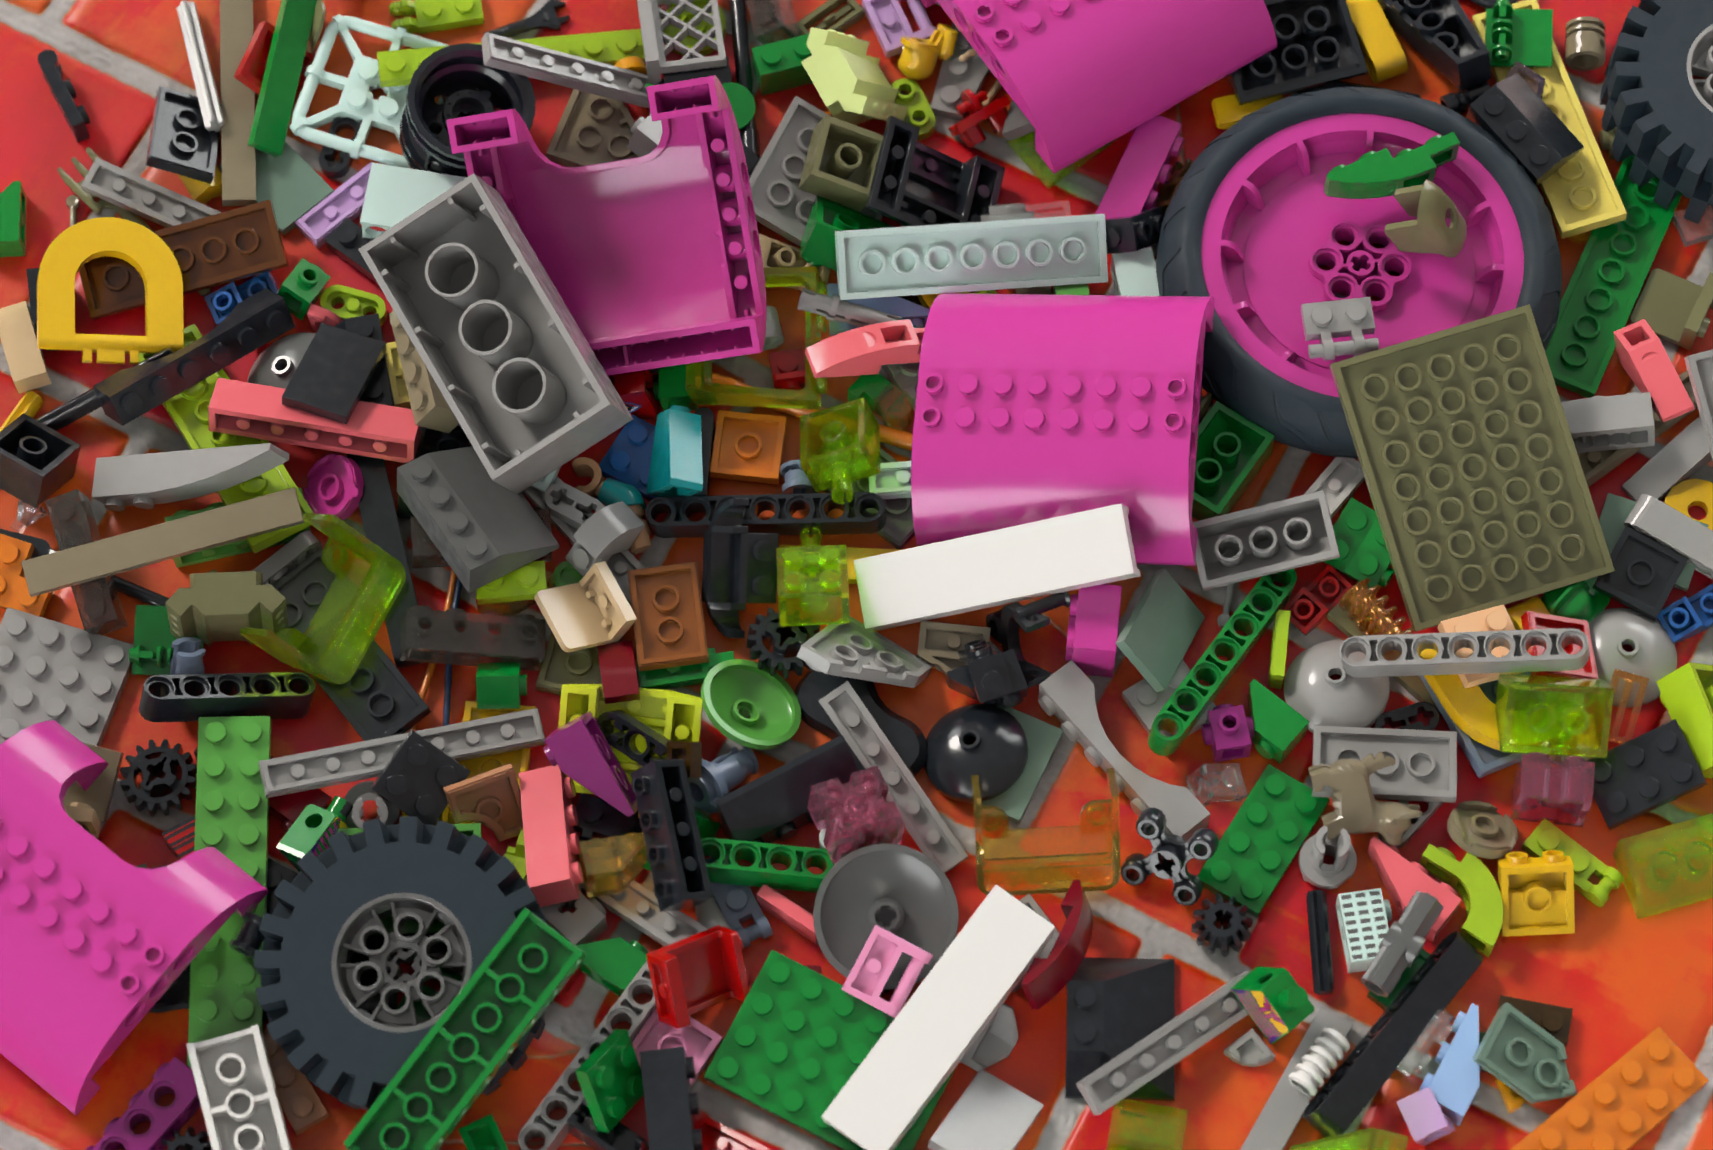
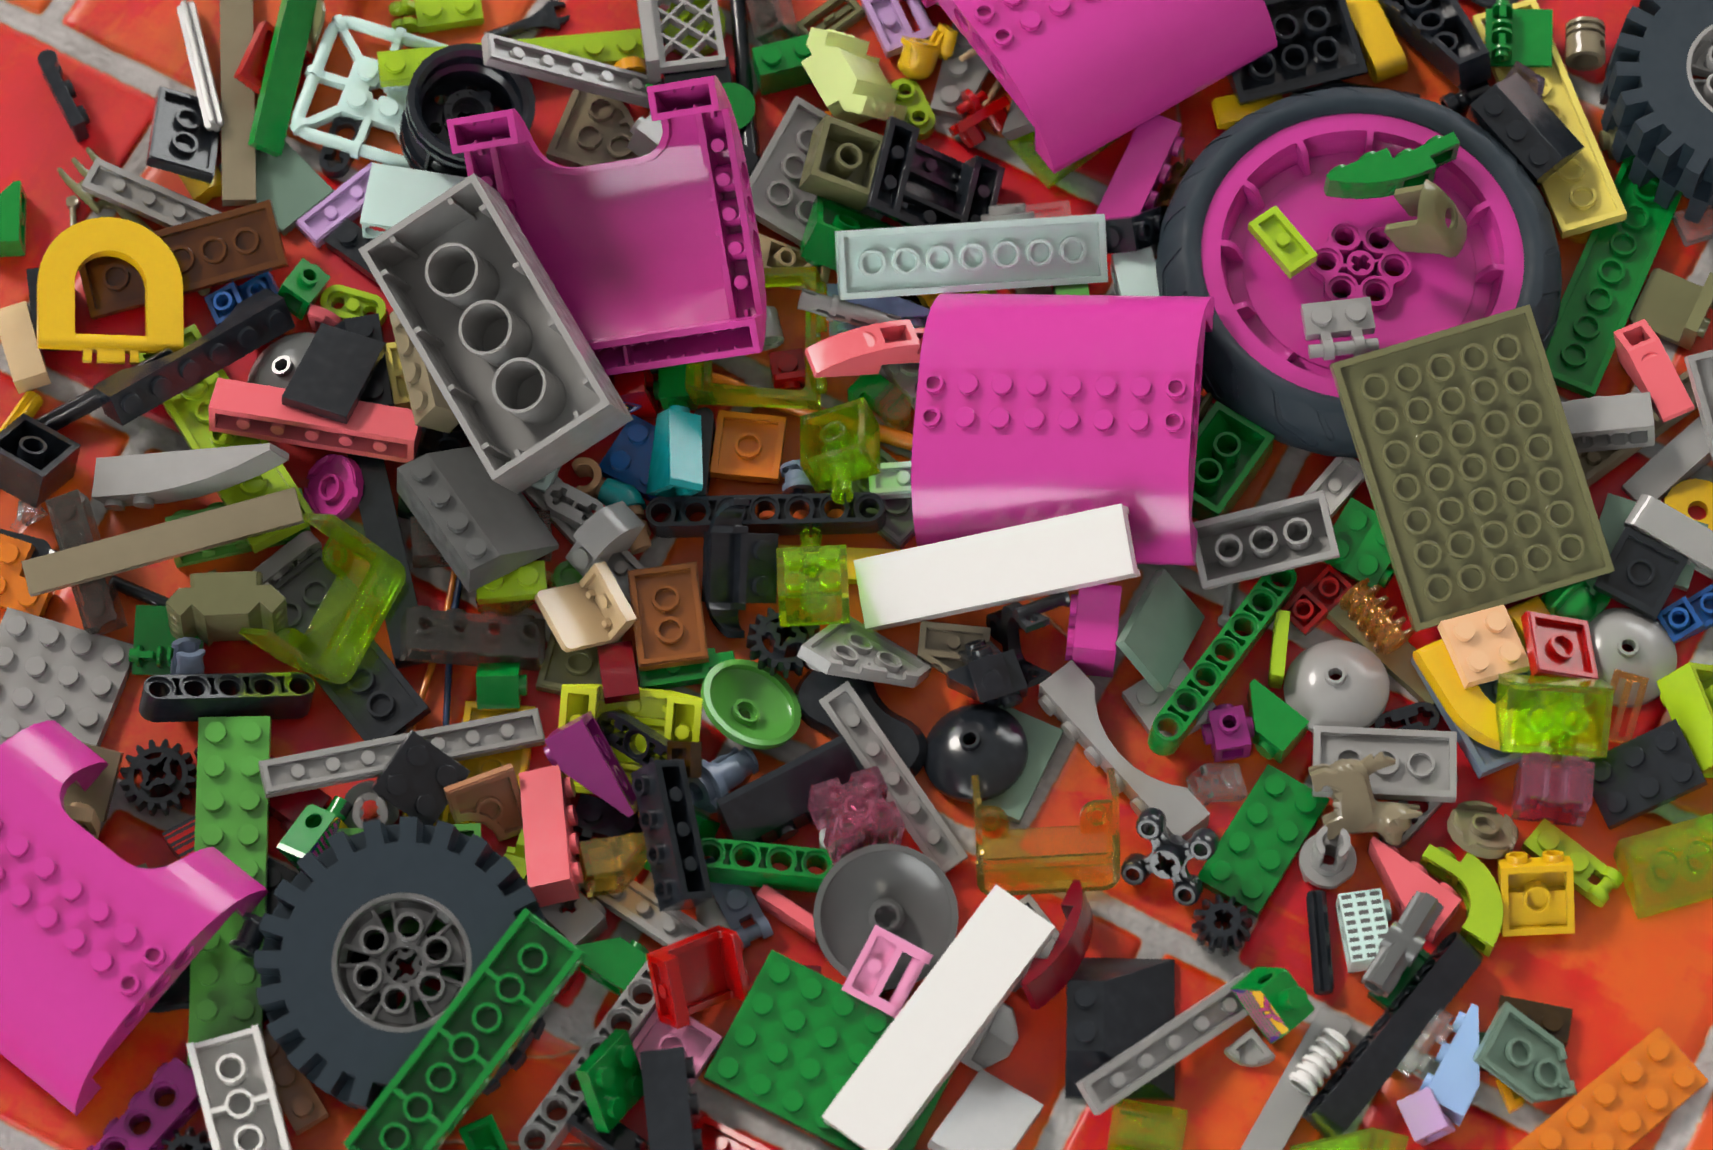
light grey beam [1339,628,1589,678] -> none
none -> lime plate [1248,205,1318,279]

